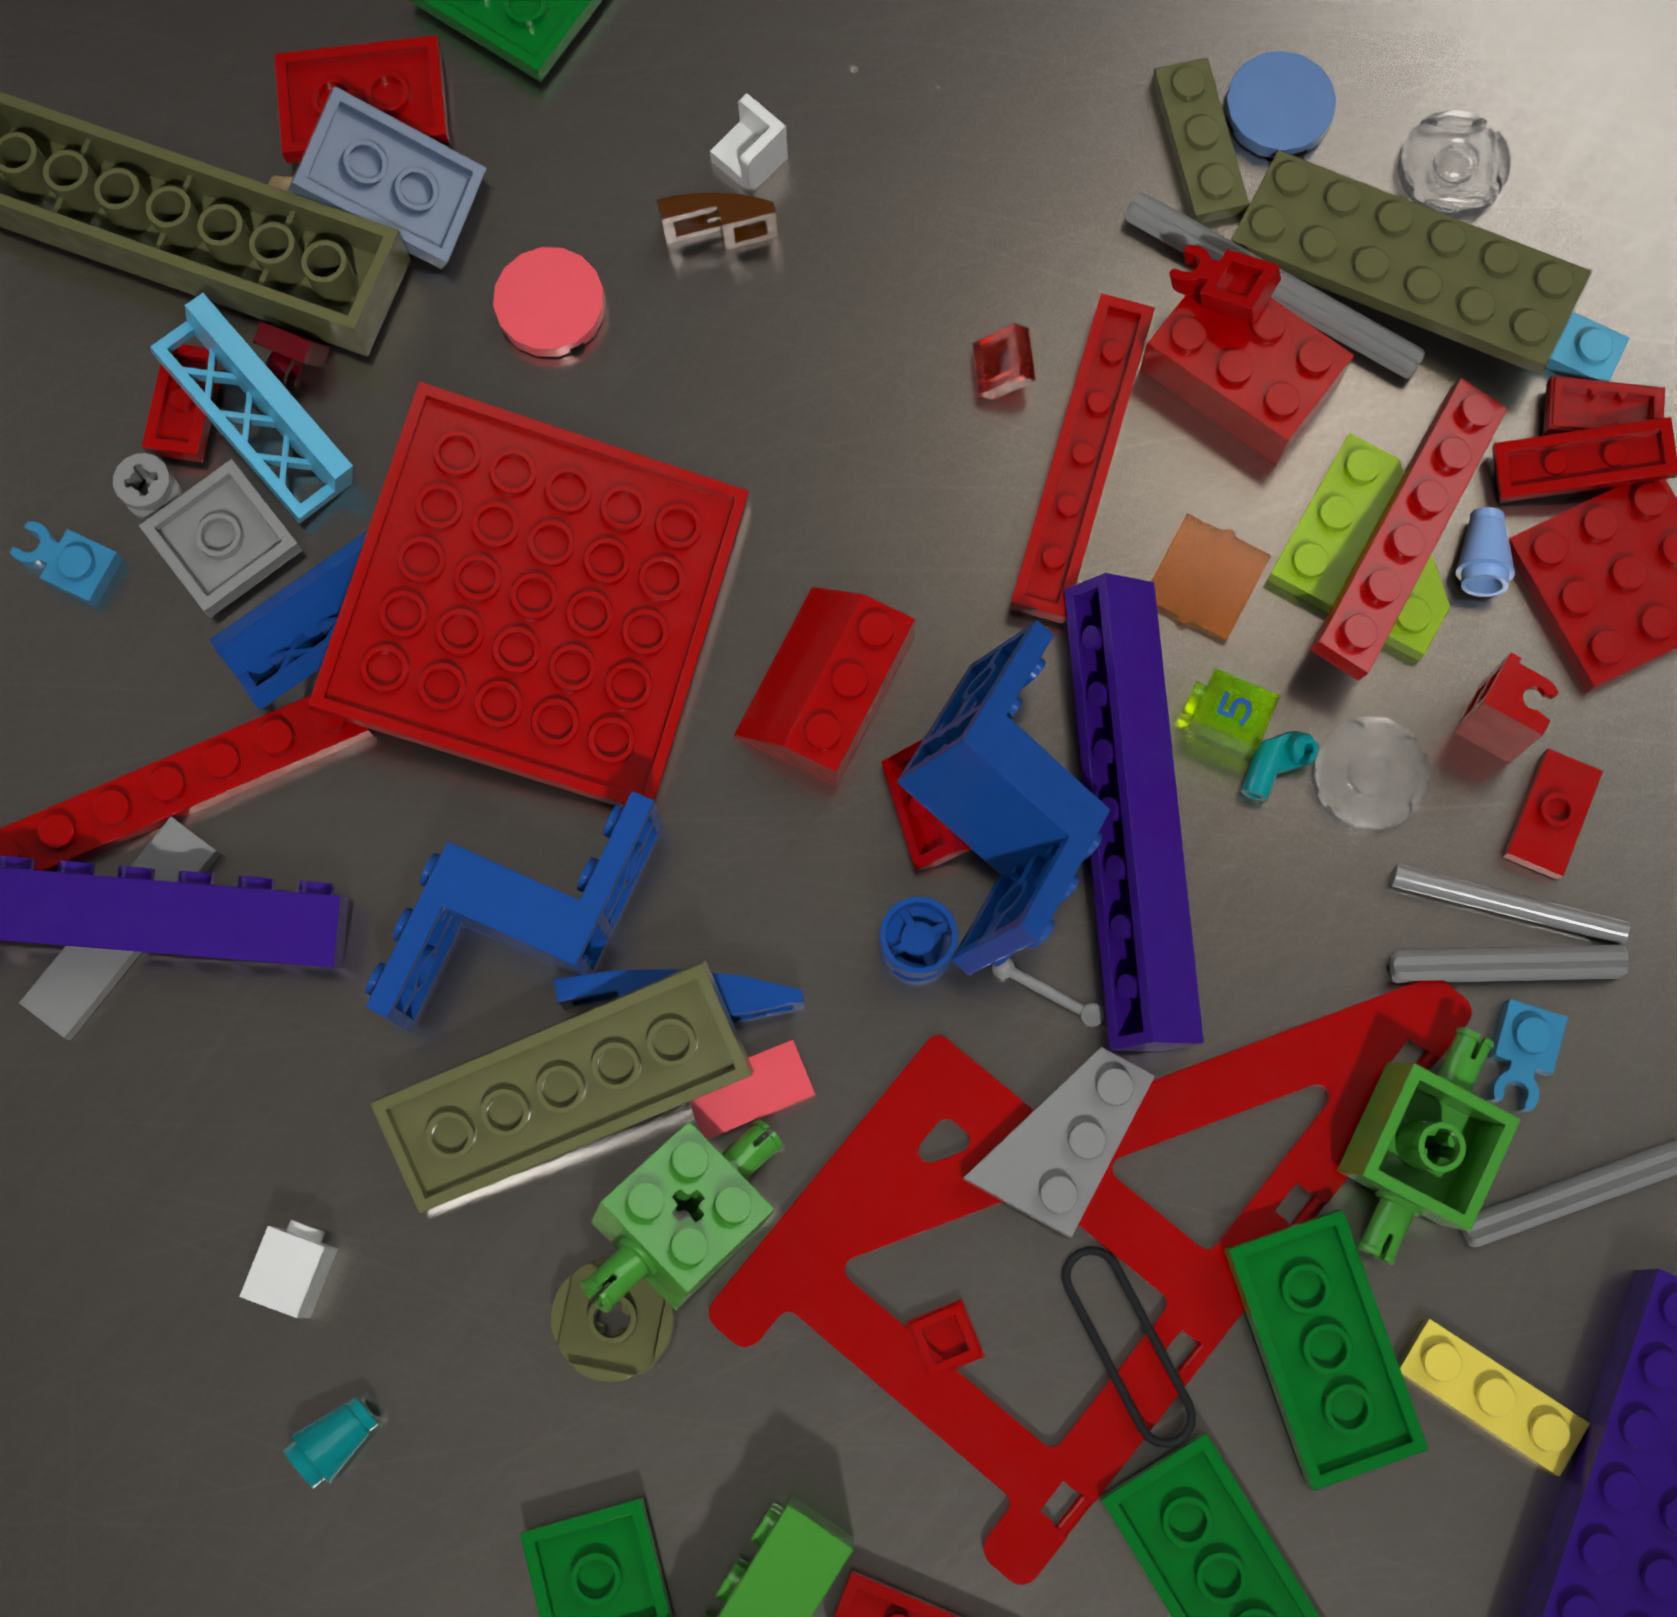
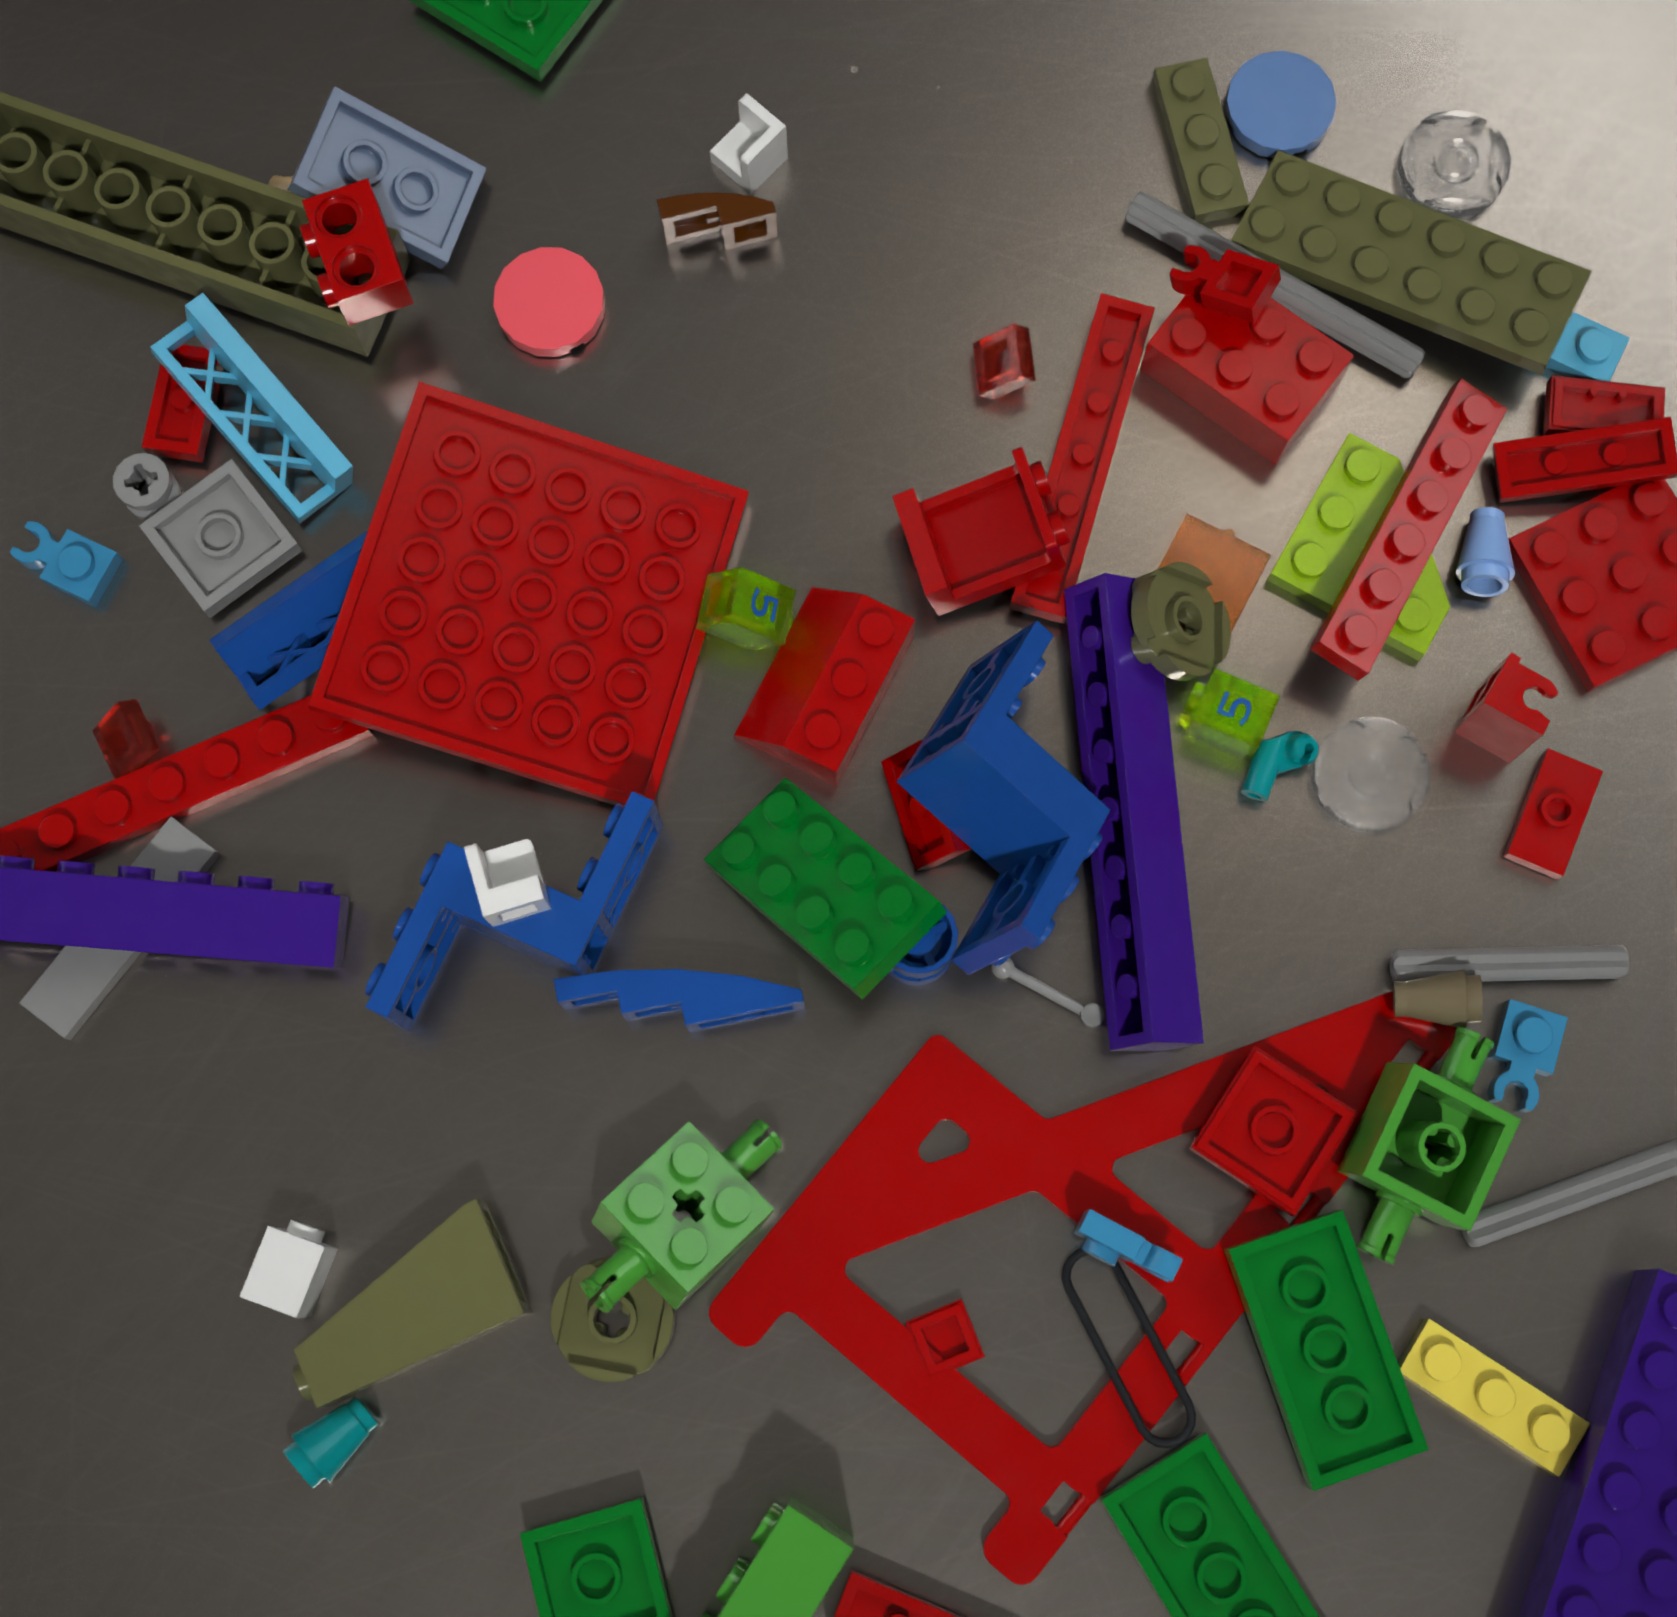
dark red tile [253,321,331,387] -> none
red plate [274,35,450,164] -> none
olive plate [370,960,754,1214] -> none
coral tile [689,1040,816,1141] -> none
light grey wing [962,1047,1155,1238] -> none
light grey bar [1390,864,1630,945] -> none
none -> clear red plate [92,699,160,779]
none -> olive slope [292,1199,532,1408]
none -> red brick [299,178,414,326]
none -> white panel [464,839,552,927]
none -> clear neon green brick [696,567,796,650]
none -> green plate [703,777,947,1000]
none -> red panel [892,447,1071,616]
none -> dark azure plate [1074,1209,1183,1282]
none -> olive plate [1131,562,1231,681]
none -> red plate [1188,1046,1359,1217]
none -> dark tan cone [1393,969,1483,1028]

